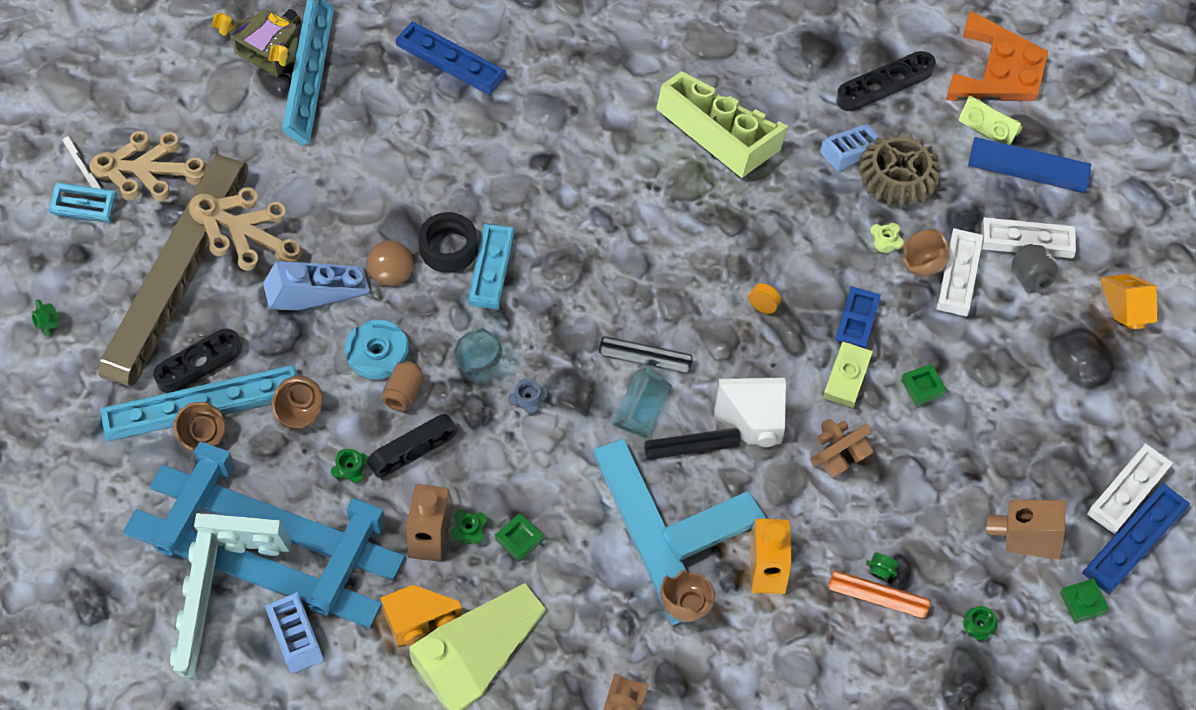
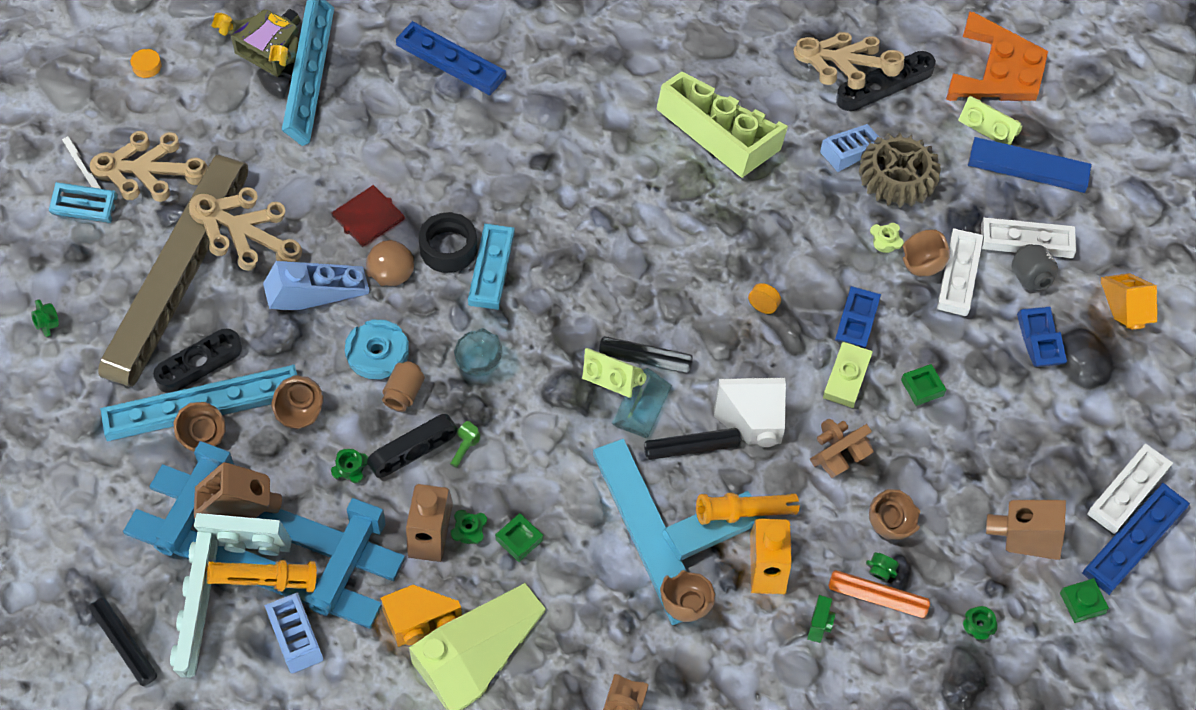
sand blue plate [509,379,547,414] -> none
none -> black axle [89,598,157,686]
none -> light orange tile [130,49,162,78]
none -> medium nougat torso [194,462,282,518]
none -> light orange pin [207,560,317,593]
none -> clear red piece [331,185,405,247]
none -> bright green hand [450,421,480,468]
none -> yellowish green hinge [582,348,646,398]
none -> light orange pin [696,492,800,525]
none -> tan plant [793,32,904,89]
none -> green plate [807,595,836,643]
none -> medium nougat hair [869,489,921,540]
none -> blue slope [1017,306,1067,367]

